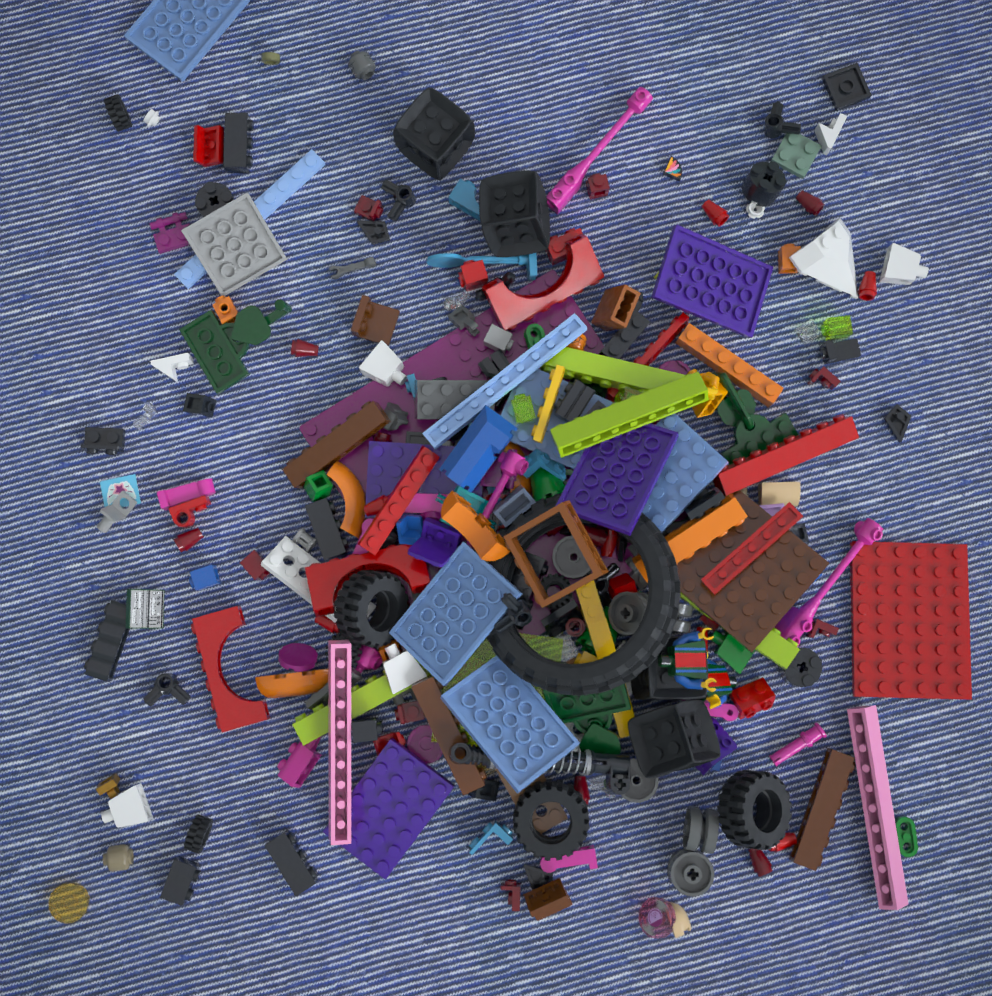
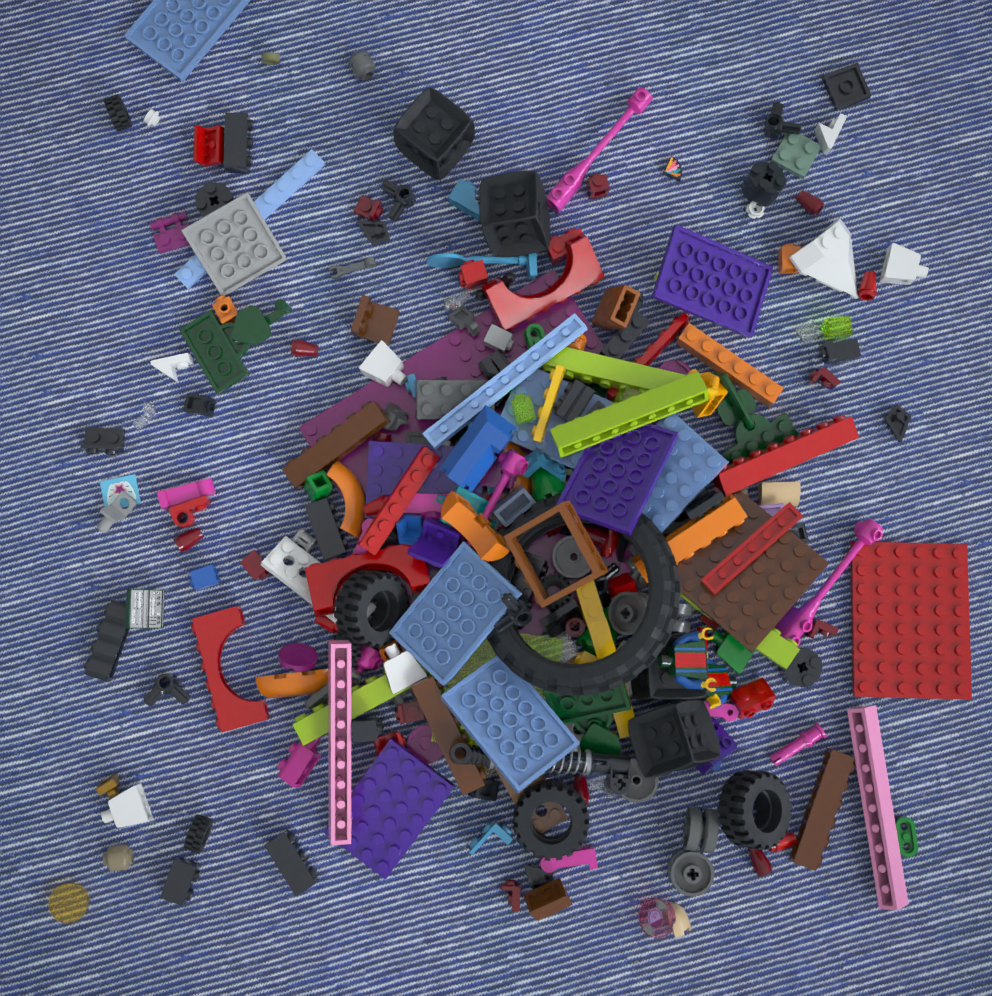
red cone [701,199,729,227] -> none

